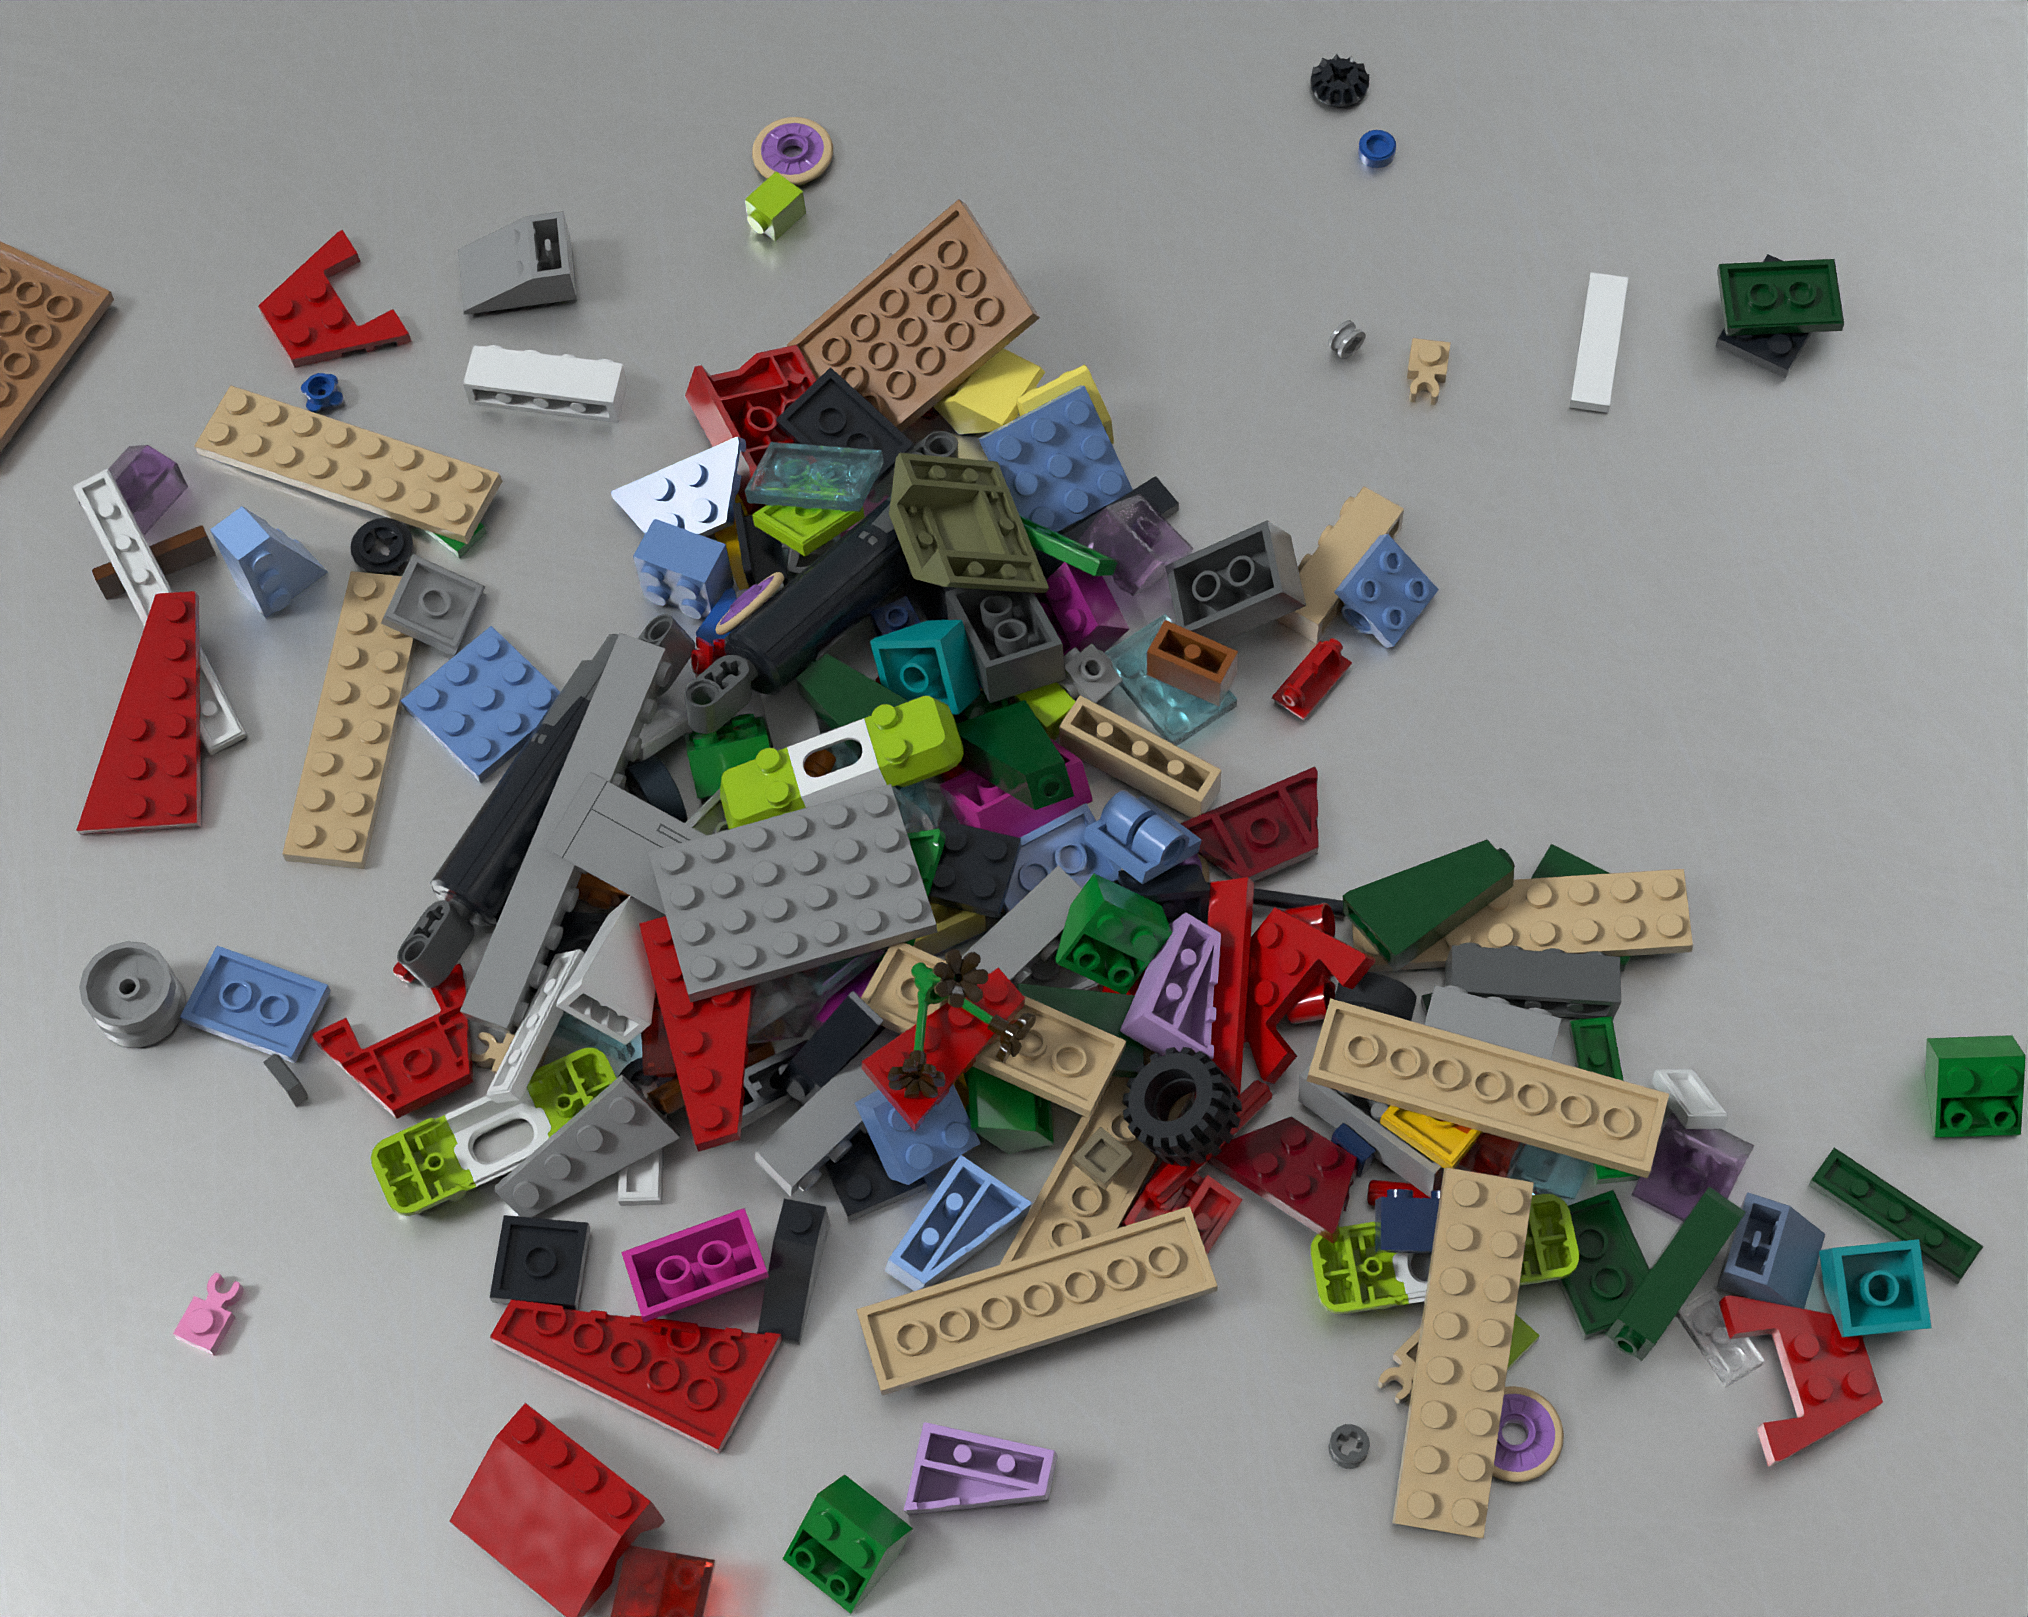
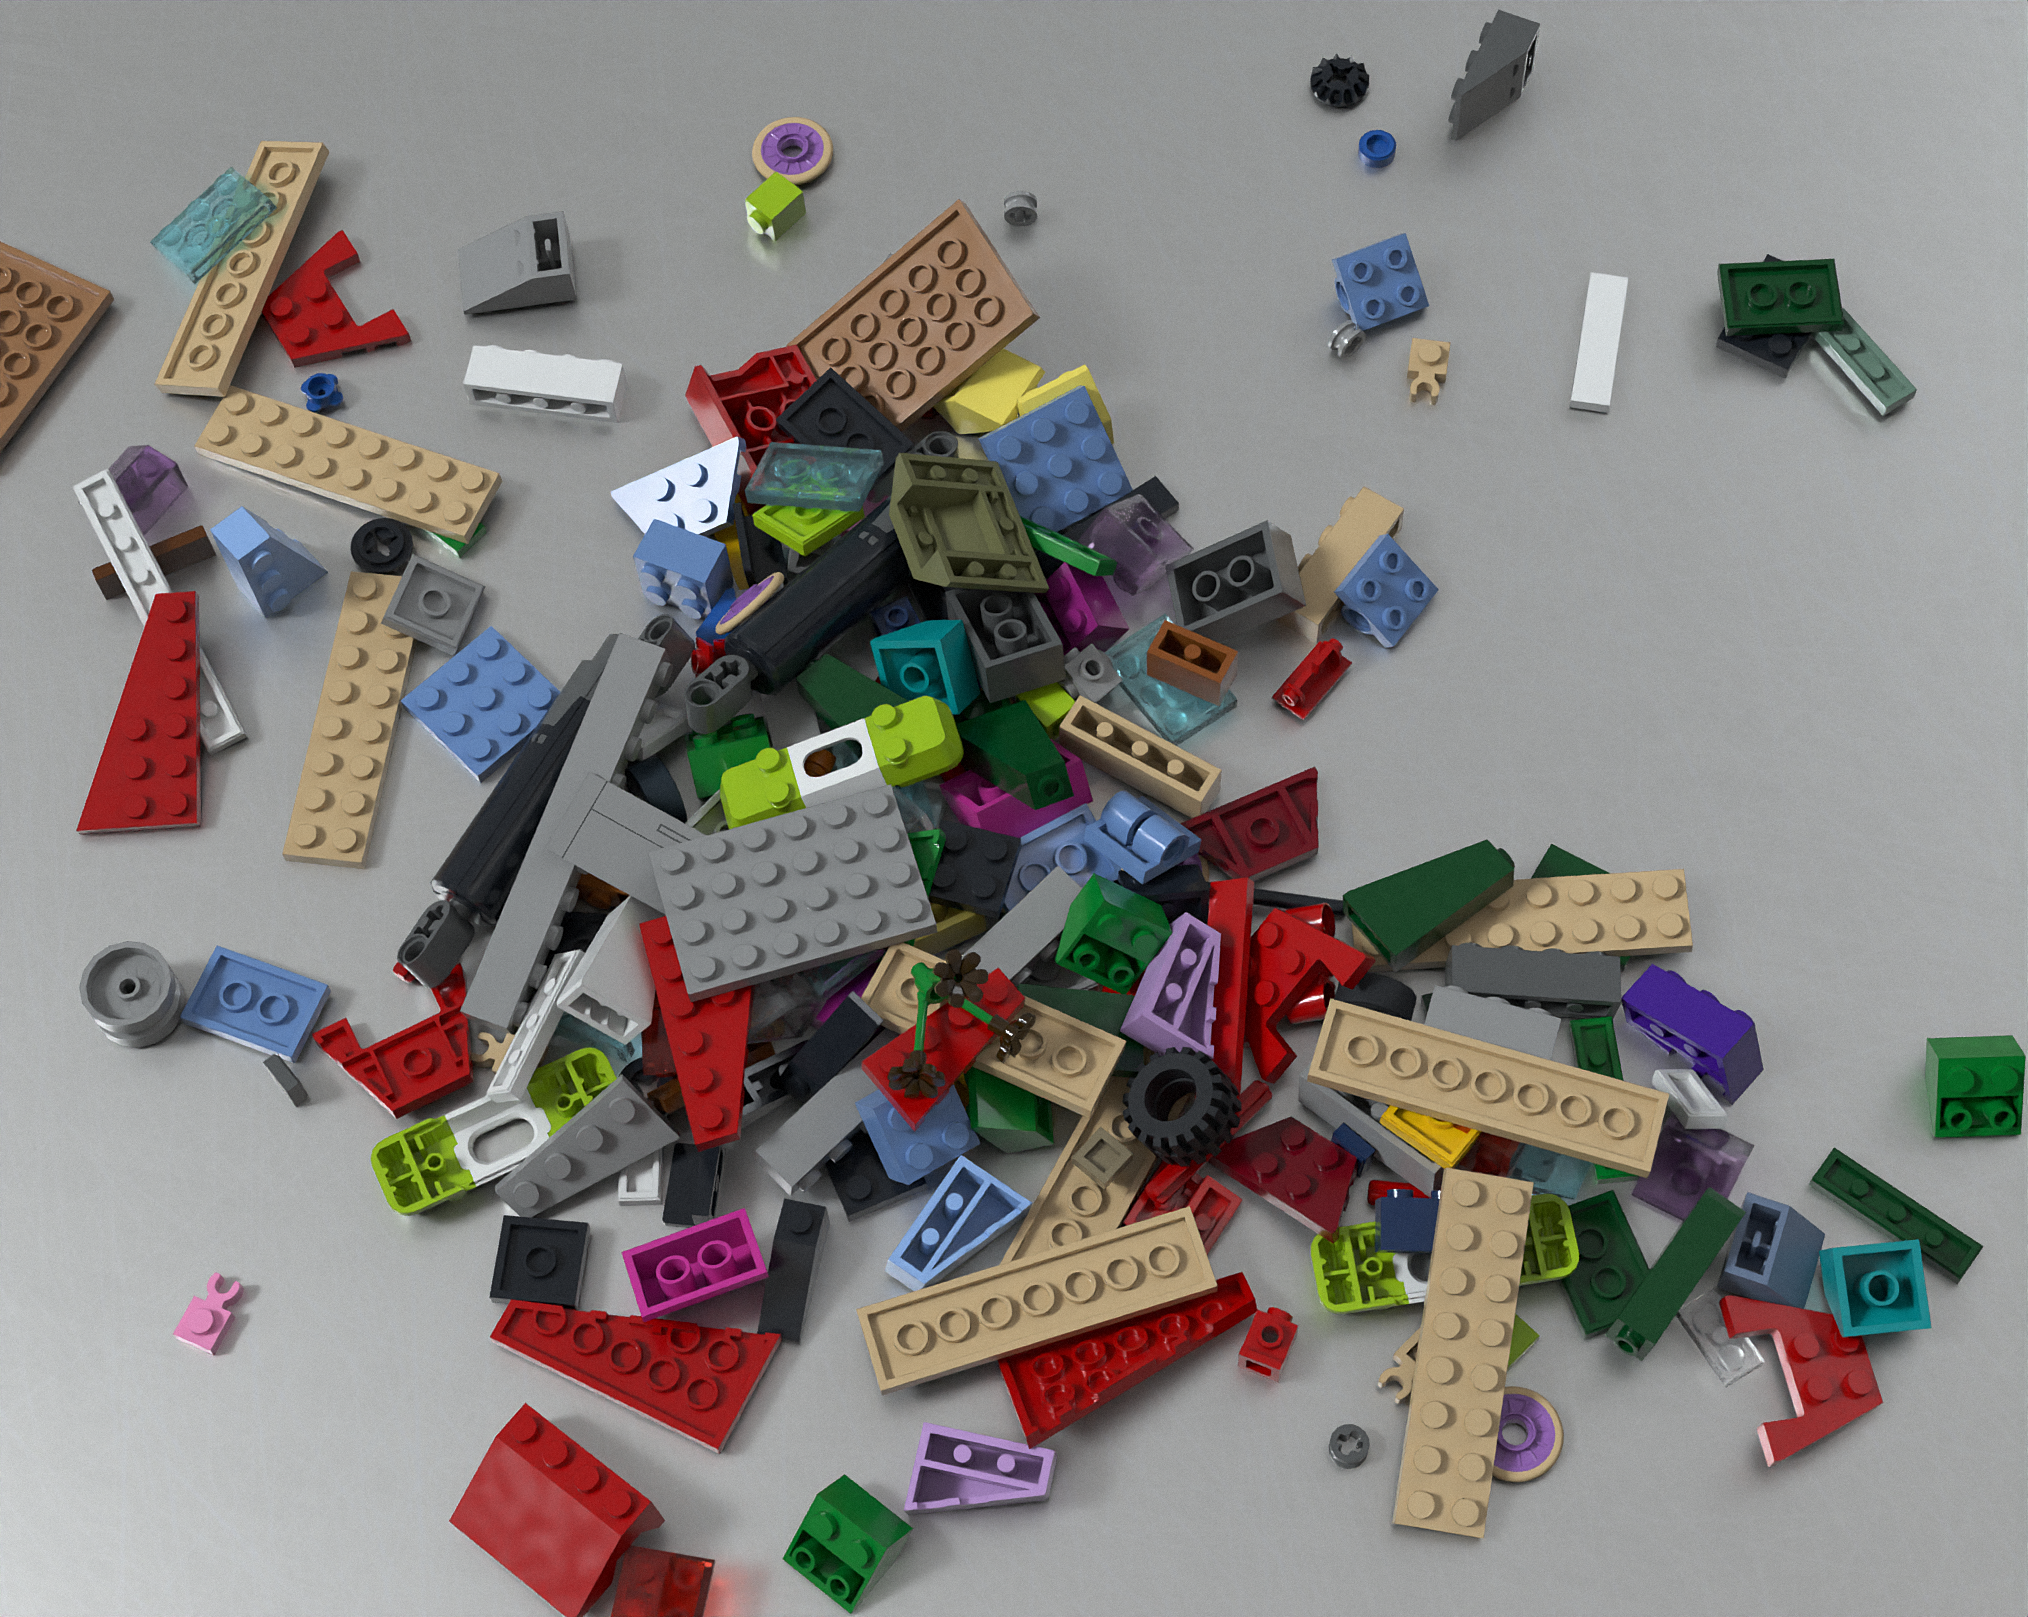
none -> clear light blue plate [150,167,277,284]
none -> tan plate [154,141,329,397]
none -> black panel [662,1143,726,1228]
none -> red wing [997,1272,1257,1450]
none -> light grey bush [1004,191,1037,226]
none -> red brick [1238,1307,1298,1383]
none -> medium blue plate [1332,233,1429,331]
none -> dark grey slope [1448,9,1540,141]
none -> dark purple wedge [1621,963,1764,1105]
none -> sand green plate [1811,308,1917,416]

